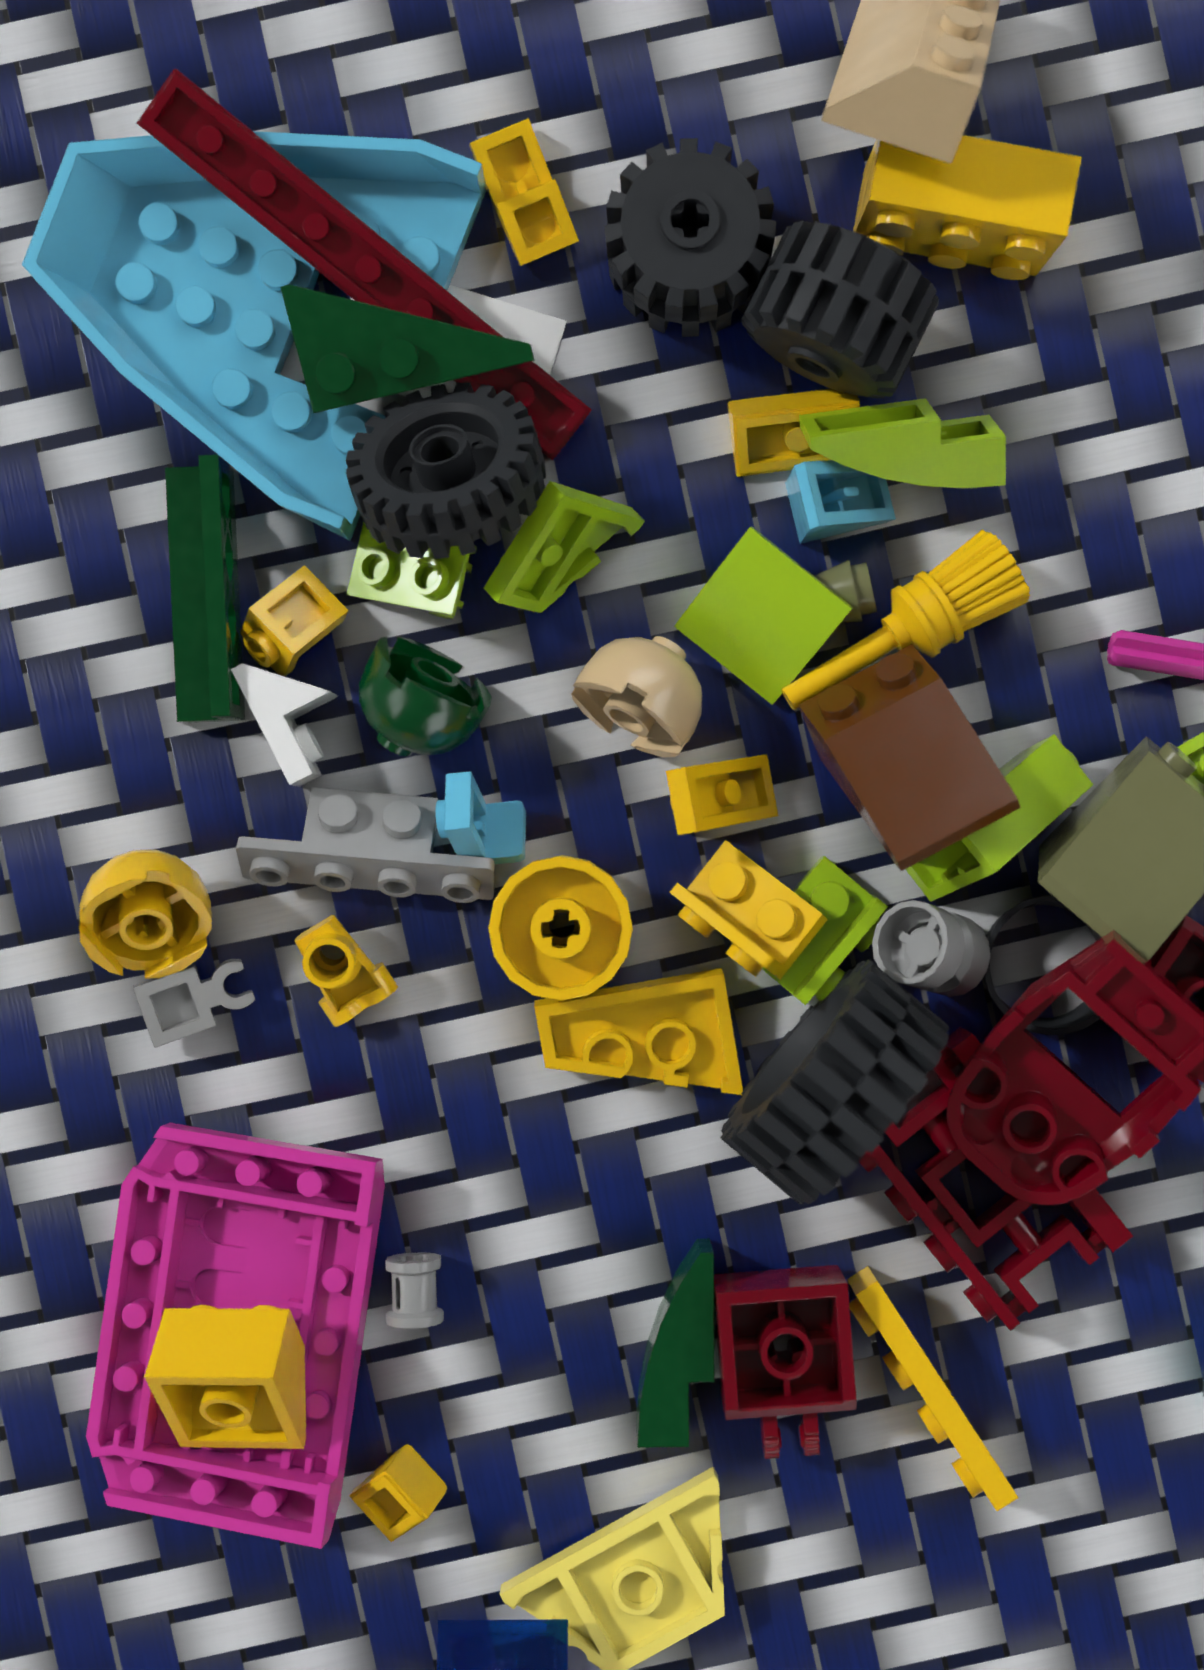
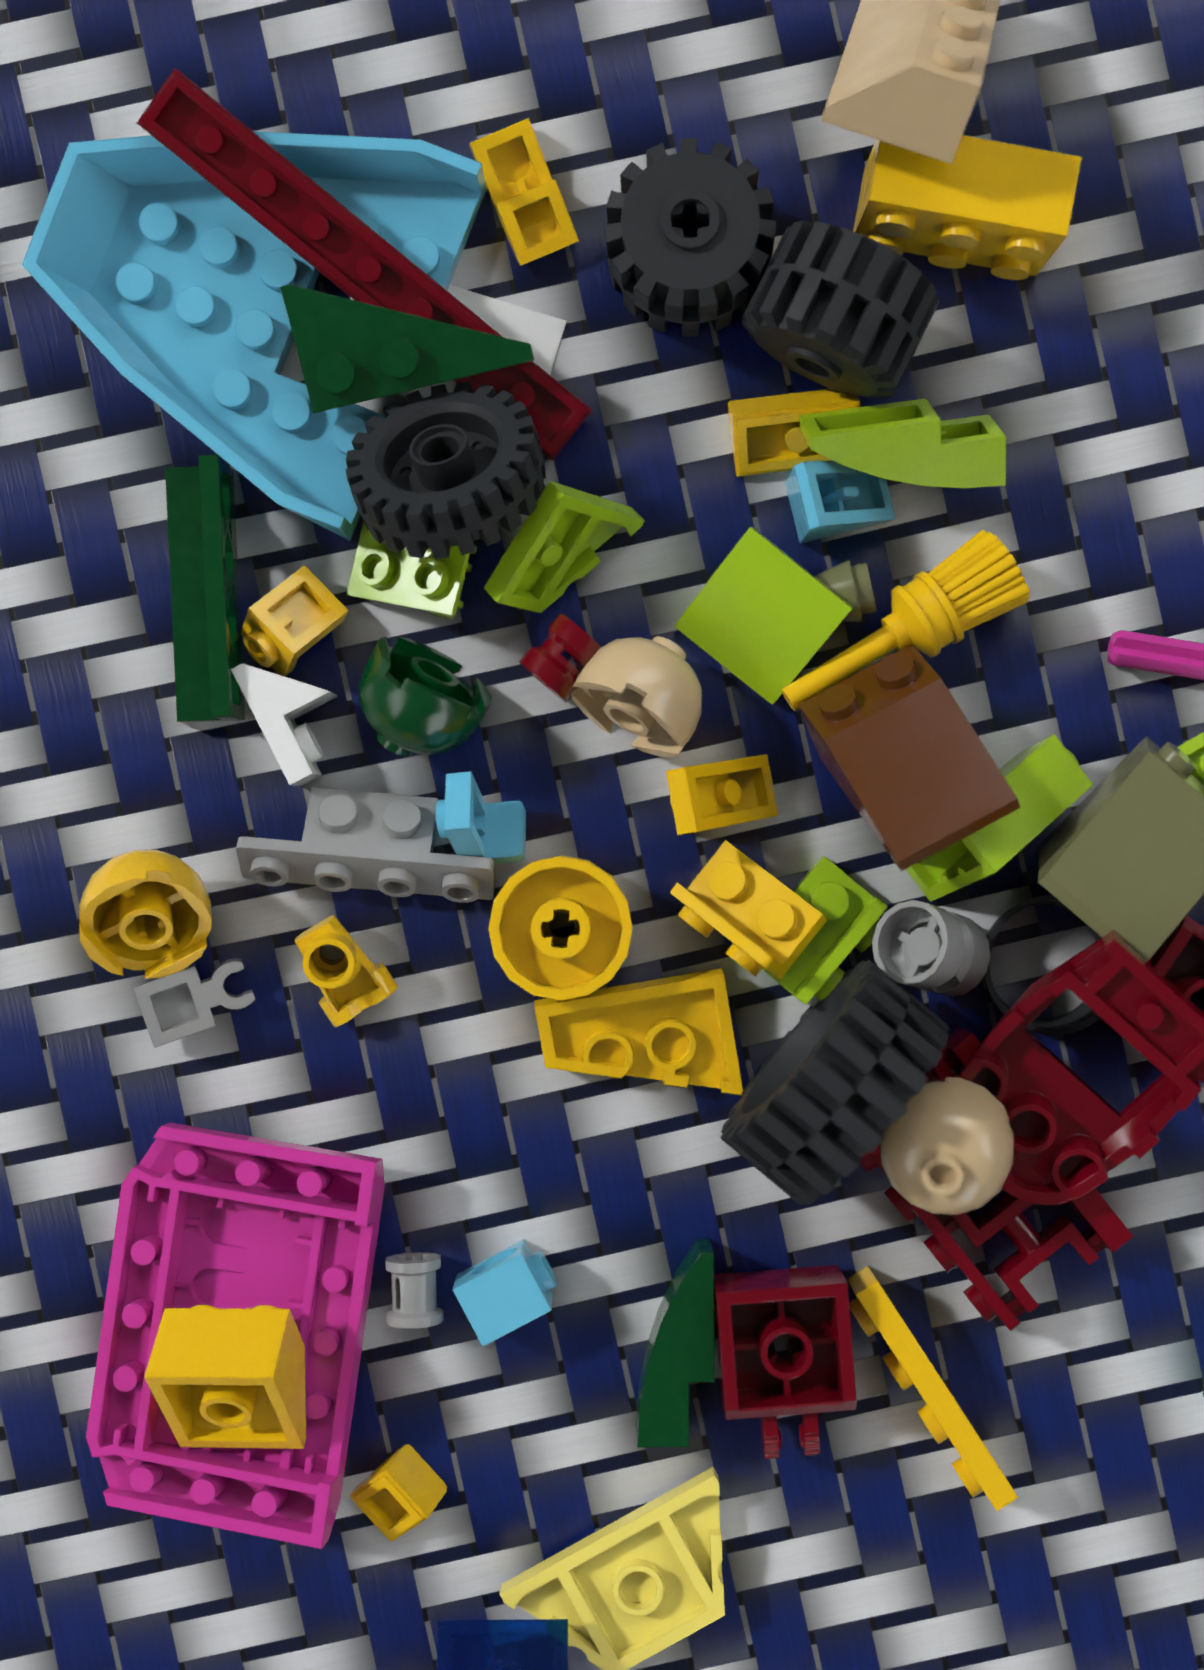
none -> medium azure brick [452,1239,558,1347]
none -> dark red wheel [519,613,601,703]
none -> tan cylinder [881,1077,1014,1215]

